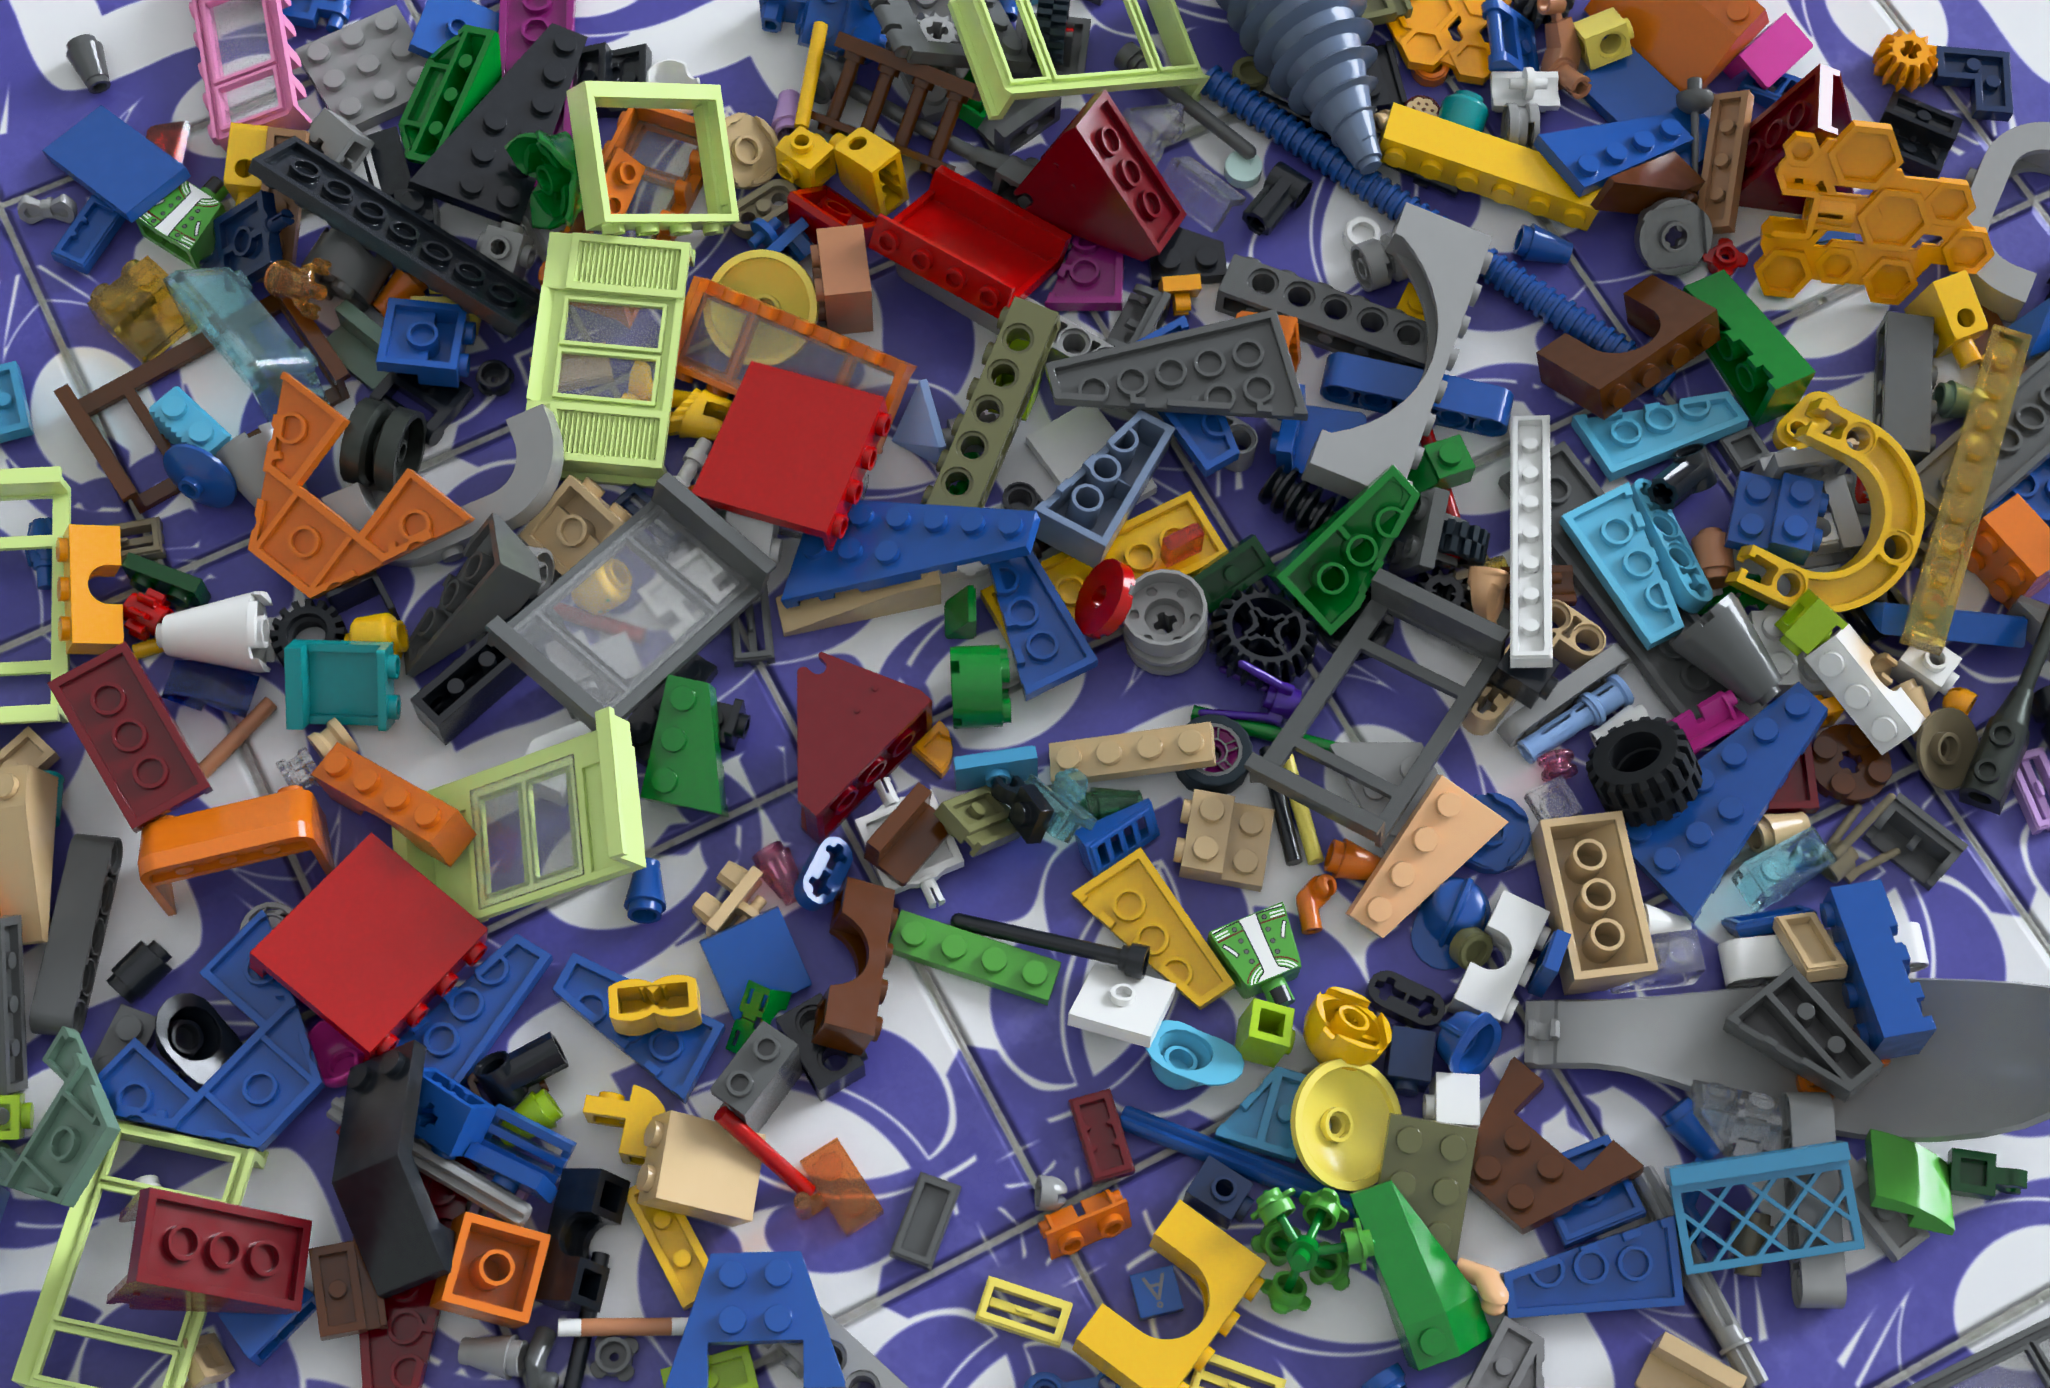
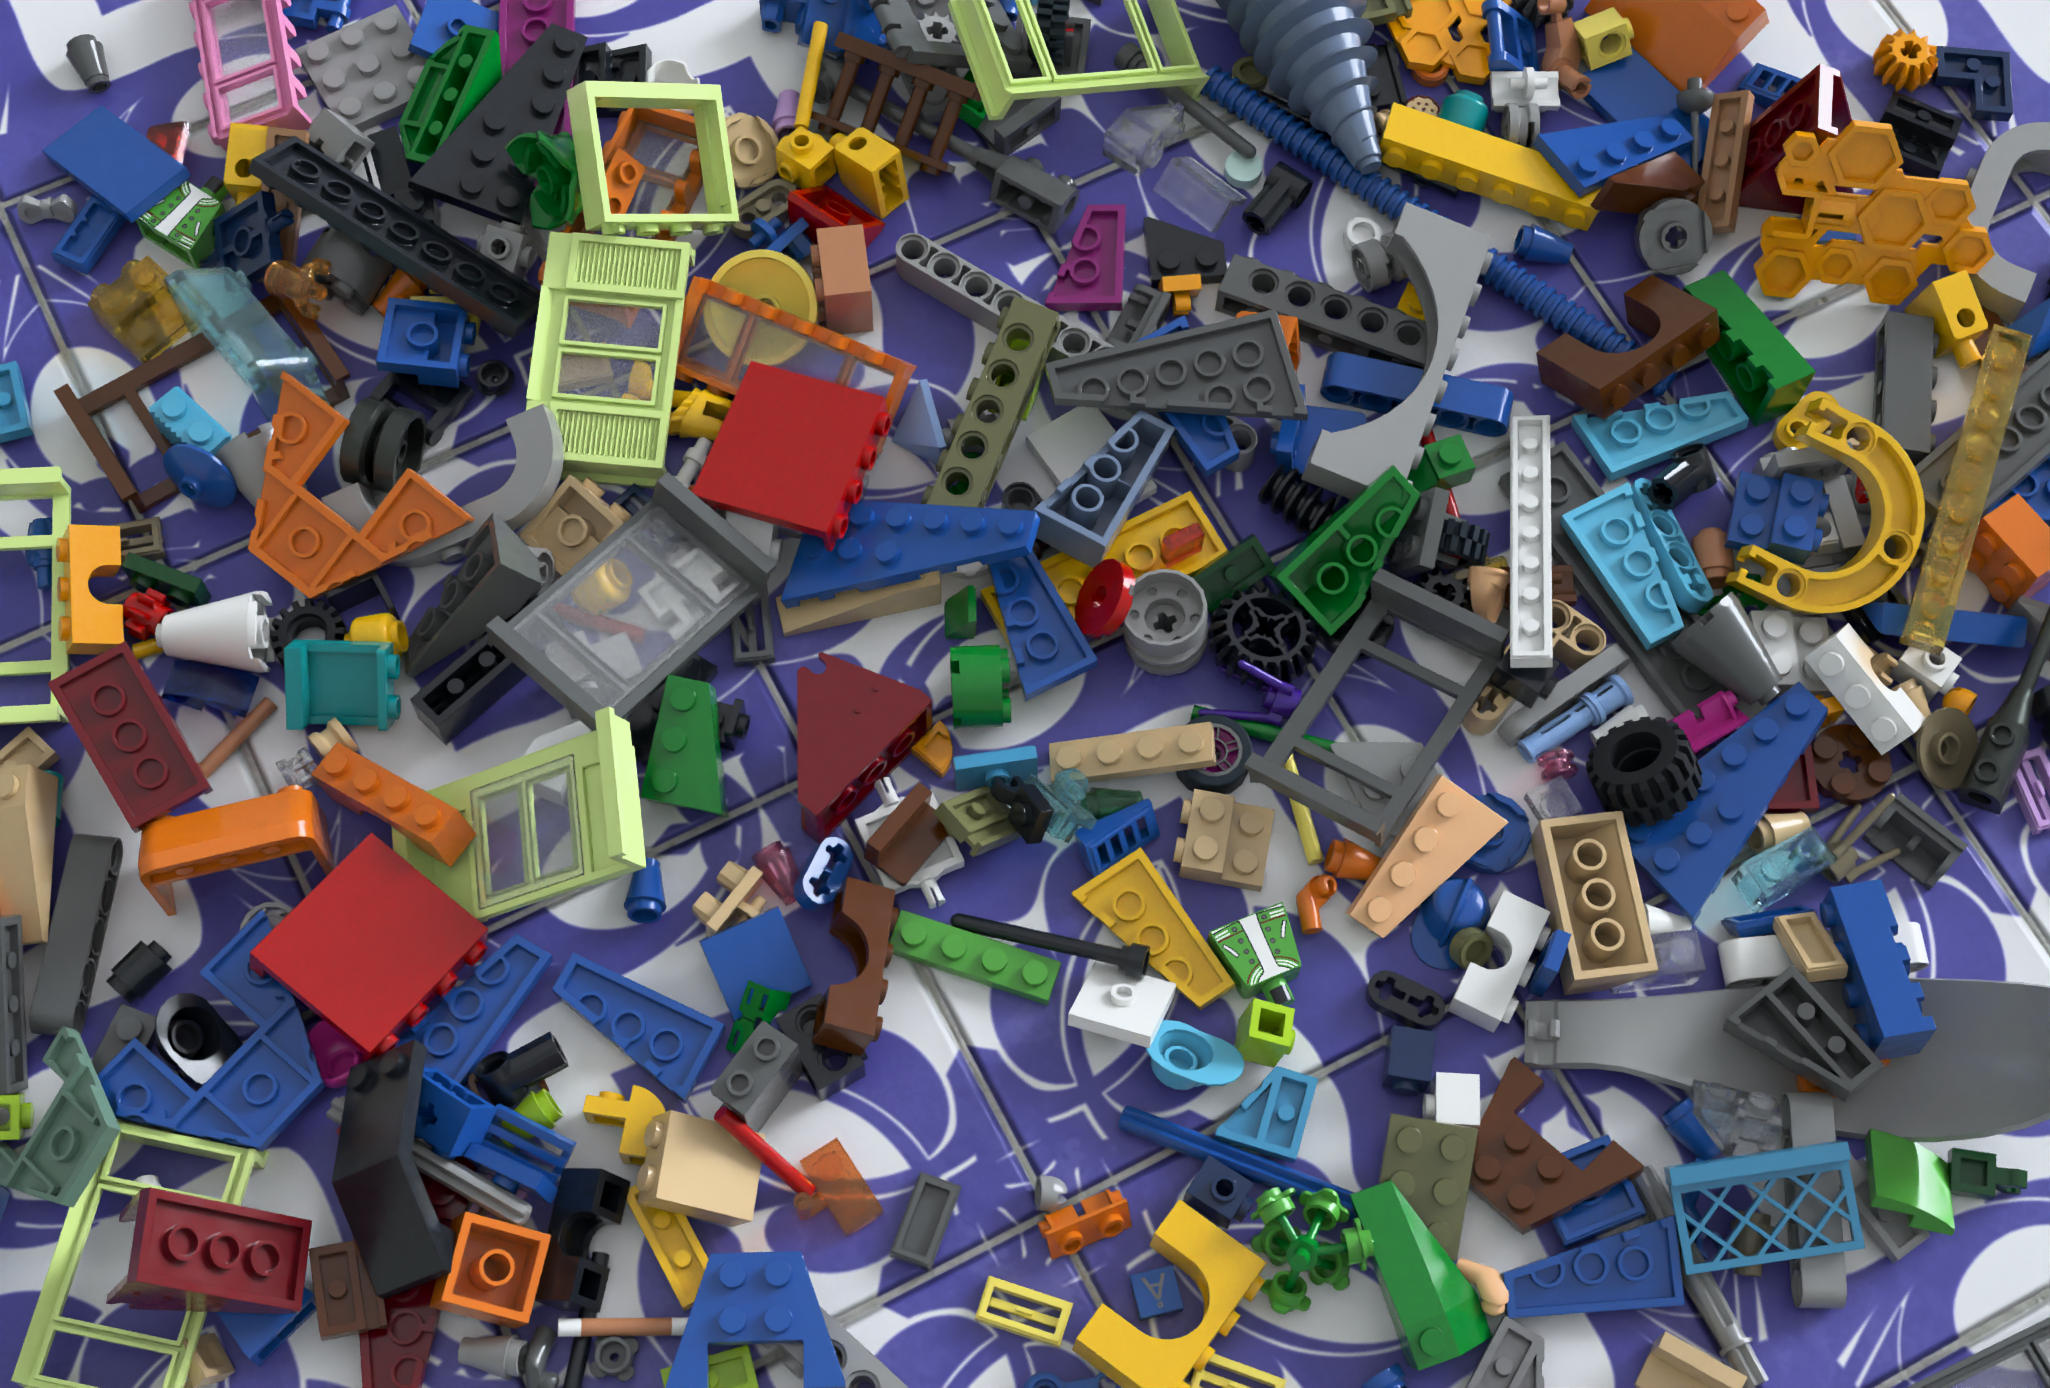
sand green panel [326,299,389,392] -> none
yellow brick [608,975,702,1036] -> none
red panel [868,165,1072,319] -> none
dark red ladder [1014,89,1187,261] -> none
dark red plate [1068,1088,1135,1186] -> none
black bar [1259,745,1302,866] -> none
light yellow dish [1290,1059,1402,1191] -> none
yellow cylinder [1303,987,1392,1071] -> none
blue piece [1436,1010,1502,1074] -> none
red plate [1702,238,1748,277] -> none
dark grey tile [1716,425,1770,477] -> none
dark pink panel [1723,13,1813,90] -> none
lime brick [1774,589,1848,656] -> none
sand green cone [1932,380,1994,418] -> none

